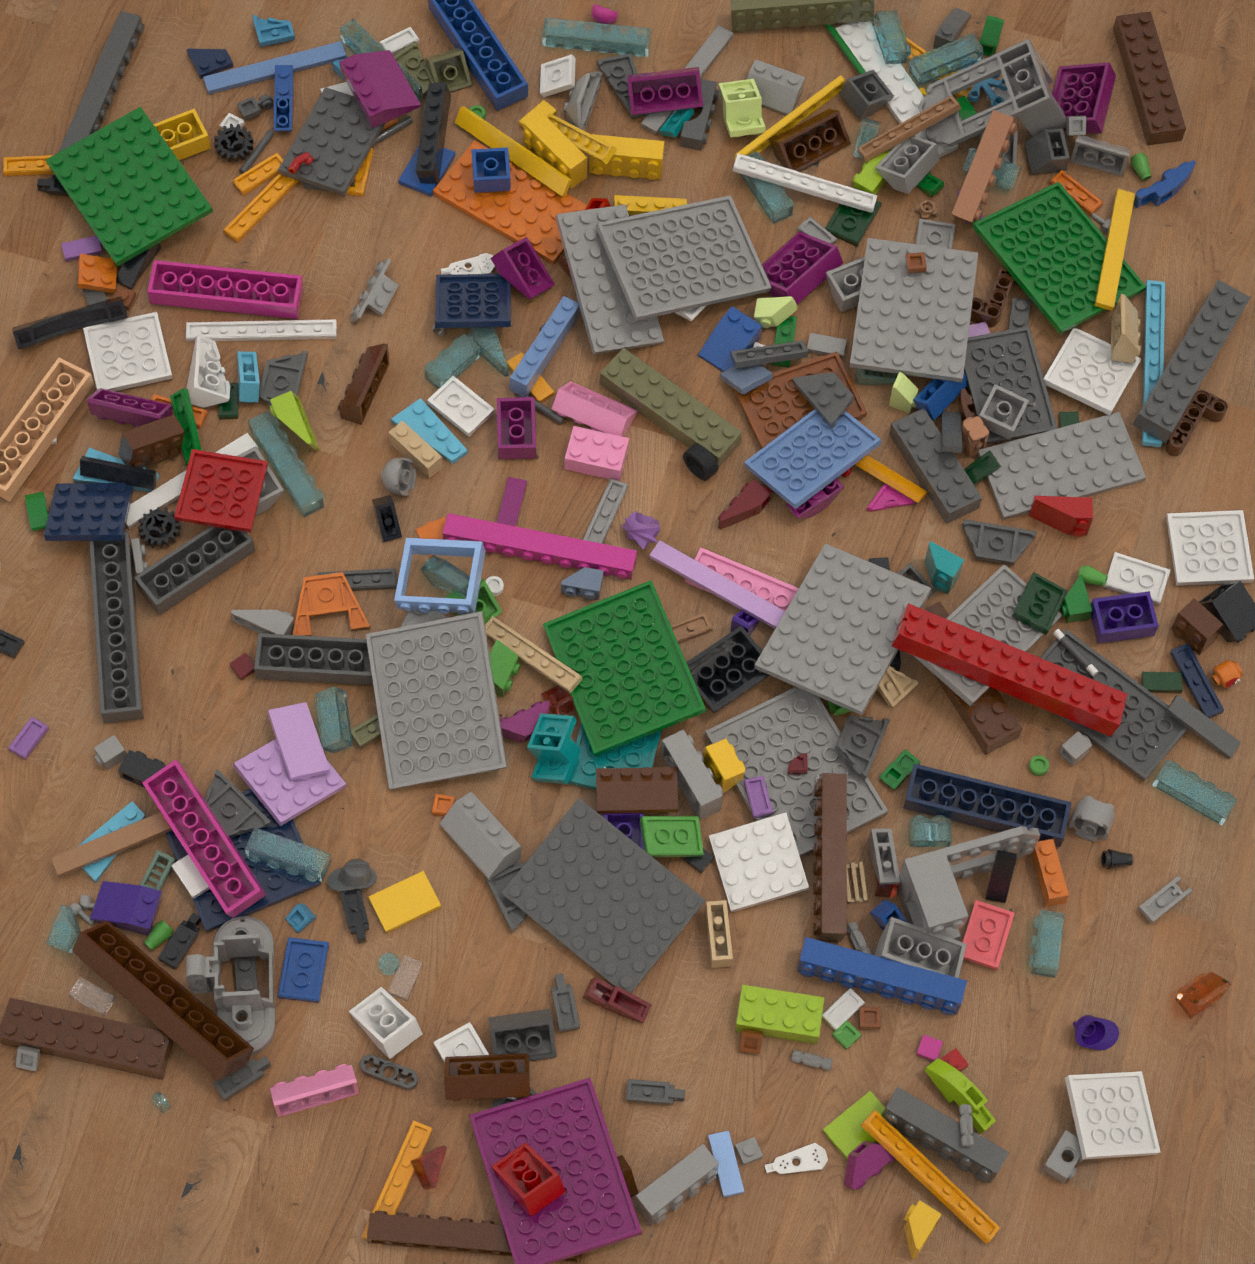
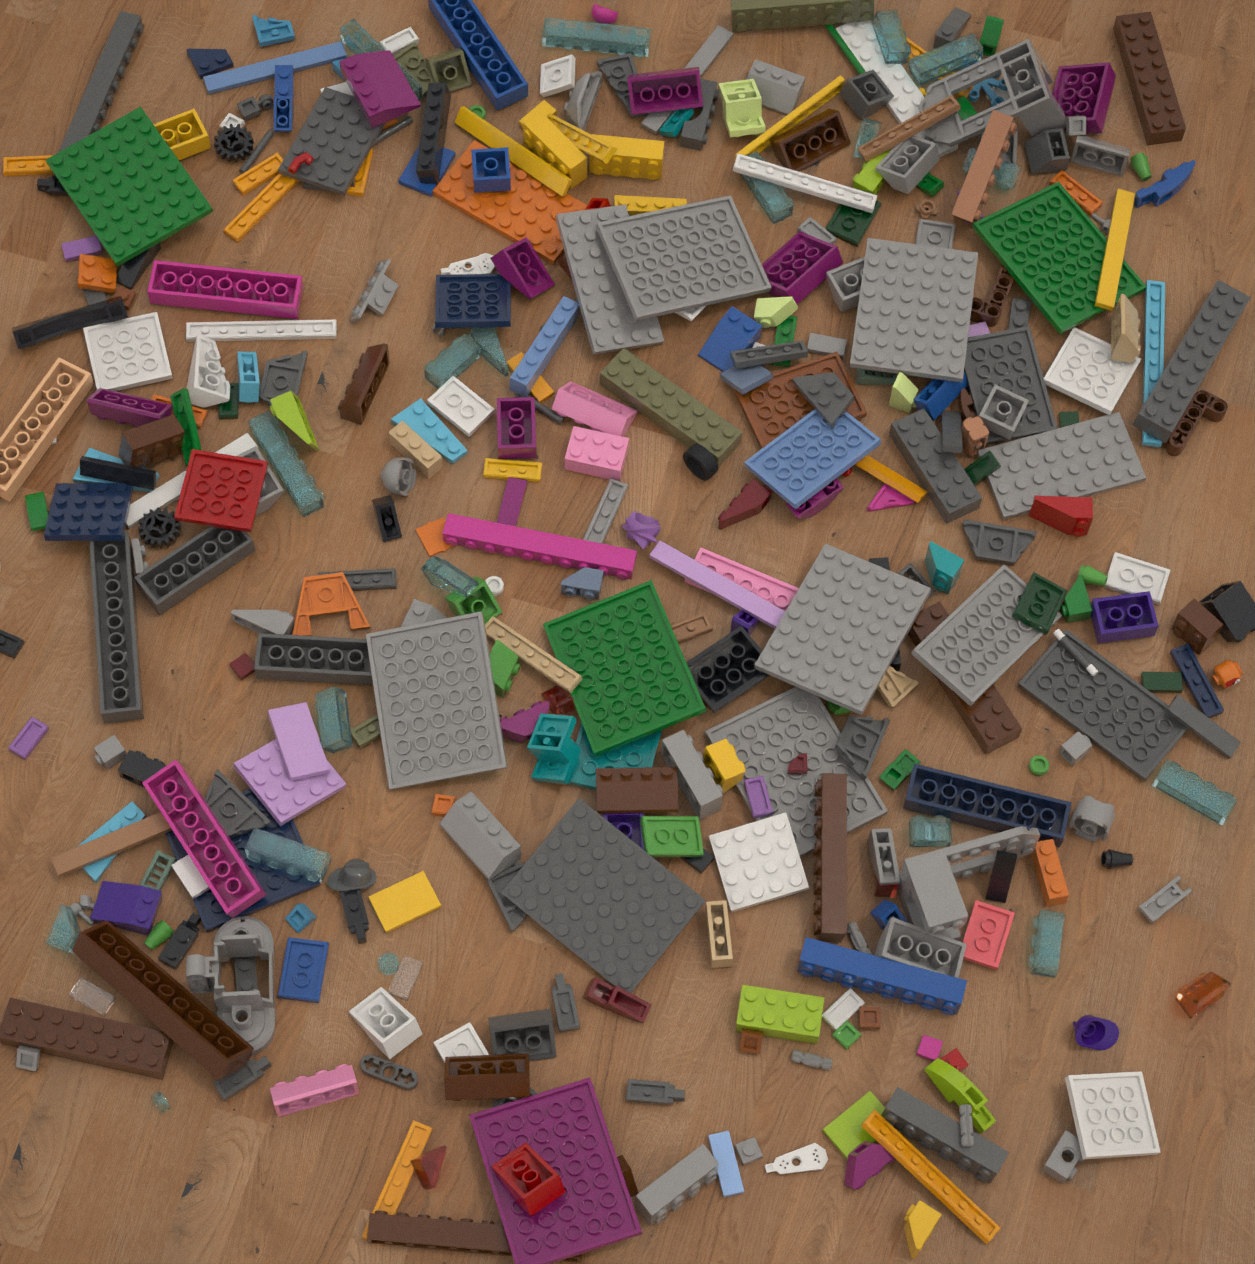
light blue window [394,538,486,615] -> none
tan tile [847,862,868,904] -> none
red piece [891,603,1128,737] -> none
dark orange plate [905,252,927,273] -> none
white plate [1166,510,1254,586] -> none
none -> yellow tile [483,458,542,483]

